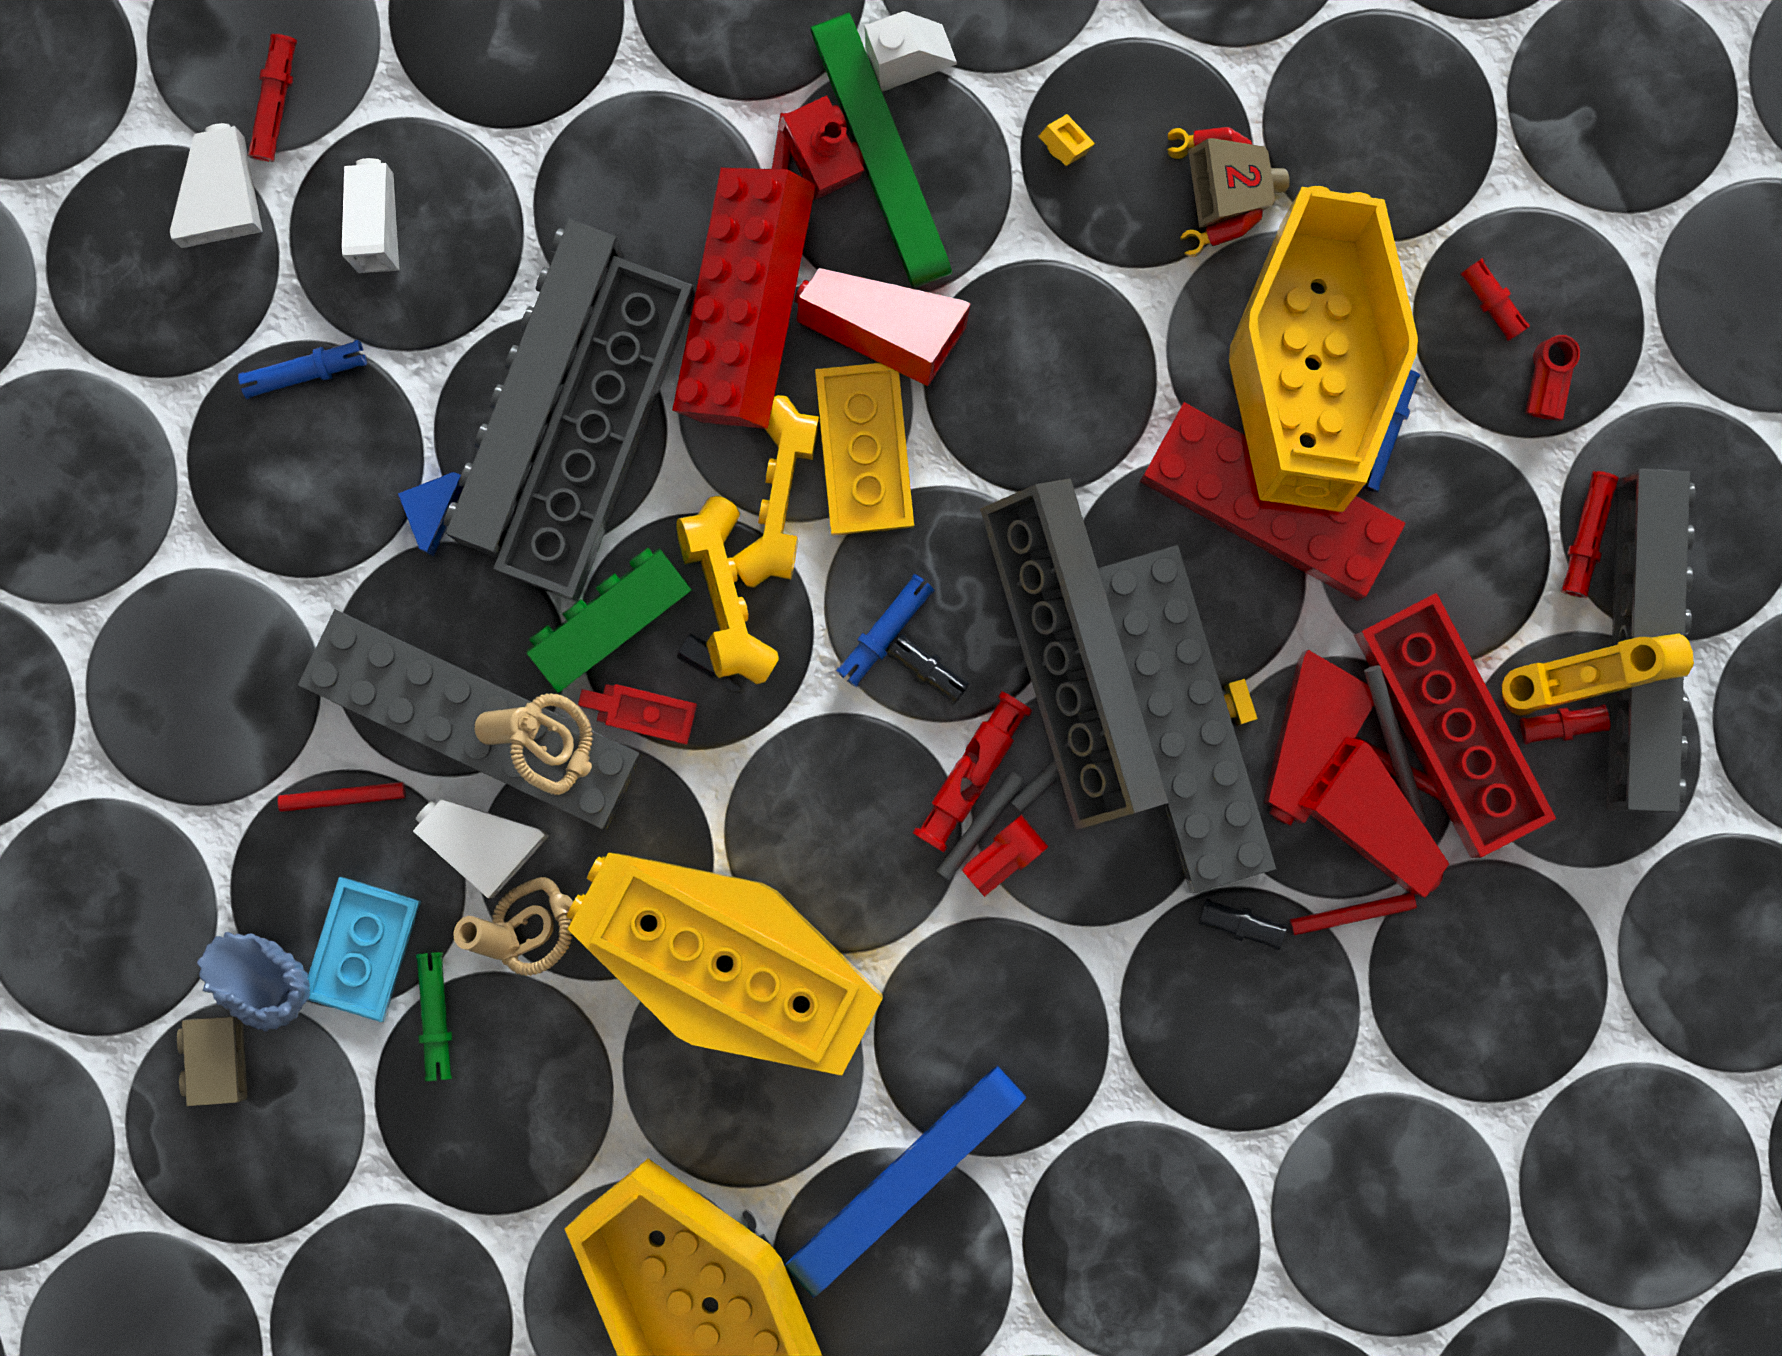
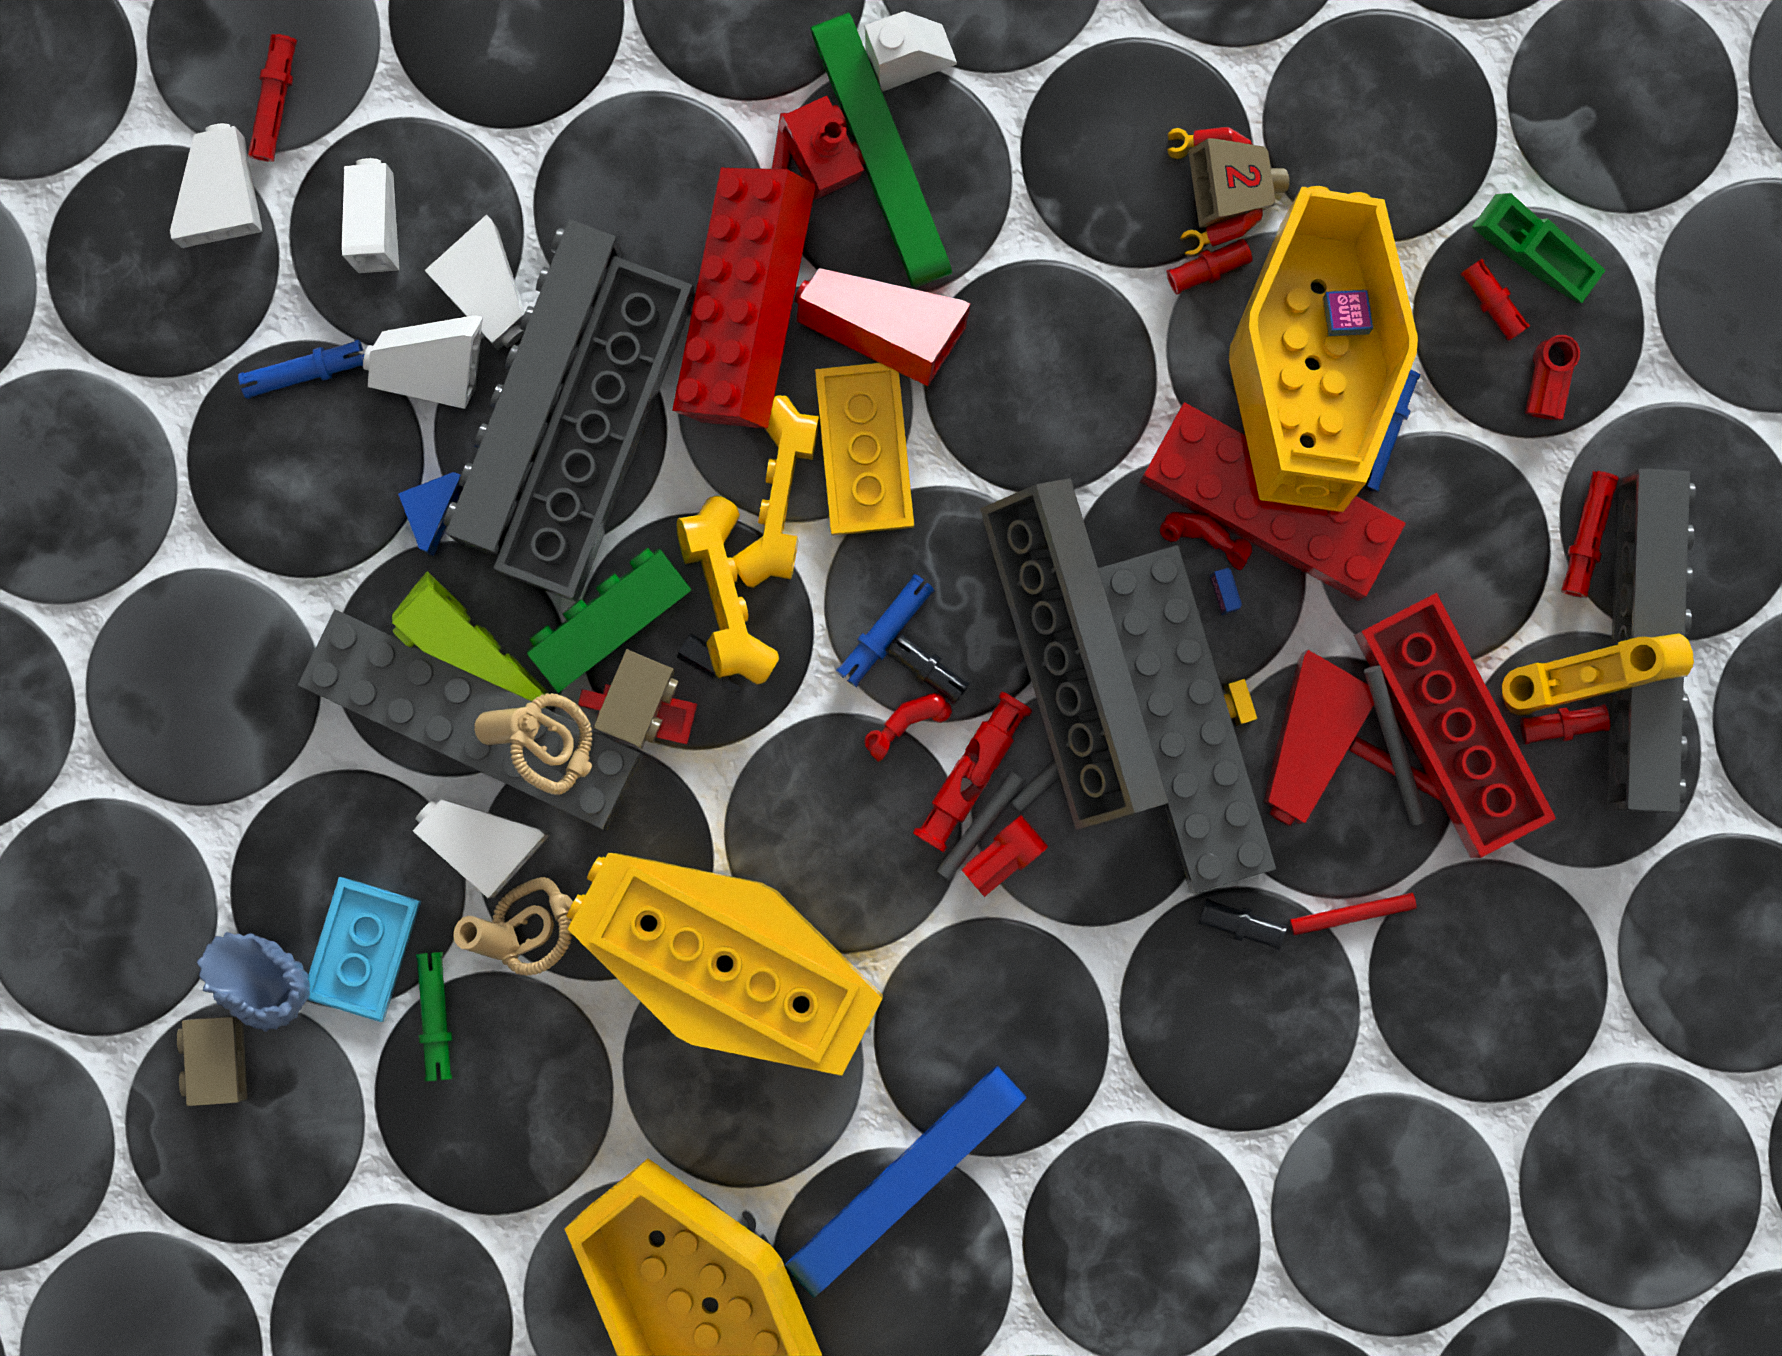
red bar [278,782,406,812] -> none
yellow plate [1038,114,1095,166] -> none
red slope [1298,736,1449,898] -> none
none -> white slope [363,315,483,409]
none -> lime wedge [392,571,550,708]
none -> white slope [425,214,525,351]
none -> dark tan brick [593,649,679,748]
none -> red arm [864,693,952,762]
none -> red arm [1160,512,1252,570]
none -> red pin [1166,238,1253,295]
none -> blue tile [1210,568,1242,615]
none -> tile [1323,290,1373,336]
none -> green slope [1472,193,1606,303]

